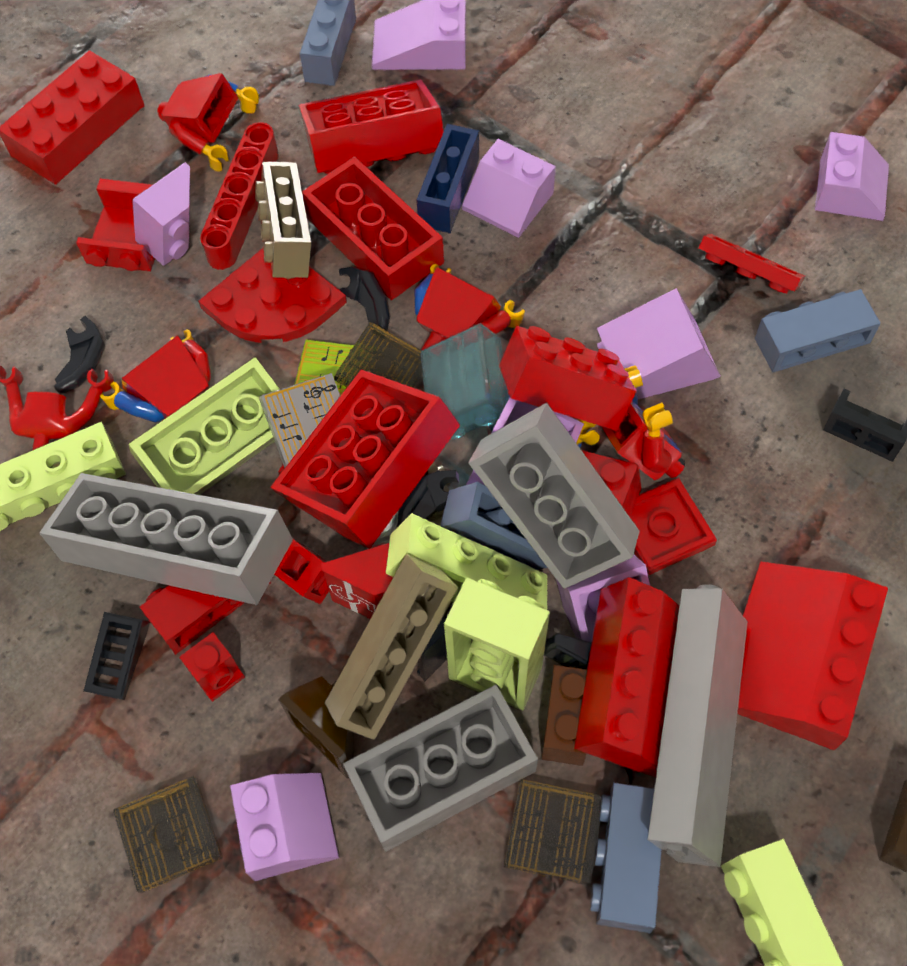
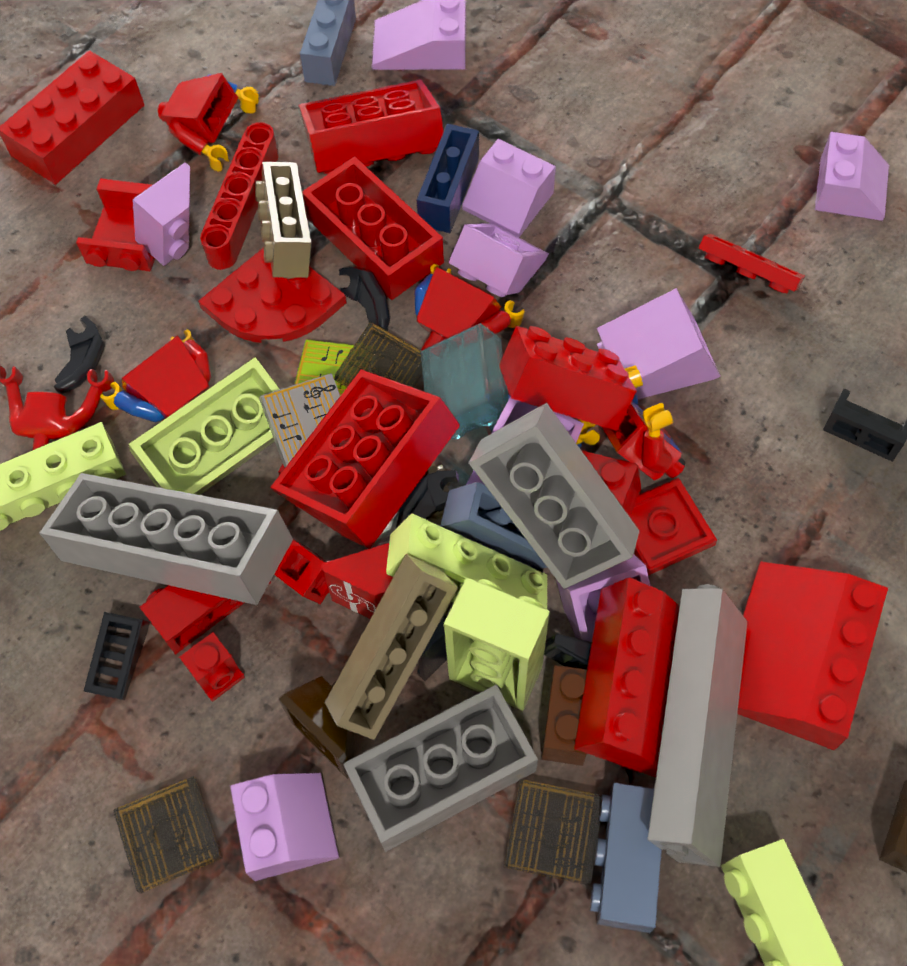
sand blue brick [755,289,881,373] -> none
none -> lavender slope [448,223,549,297]

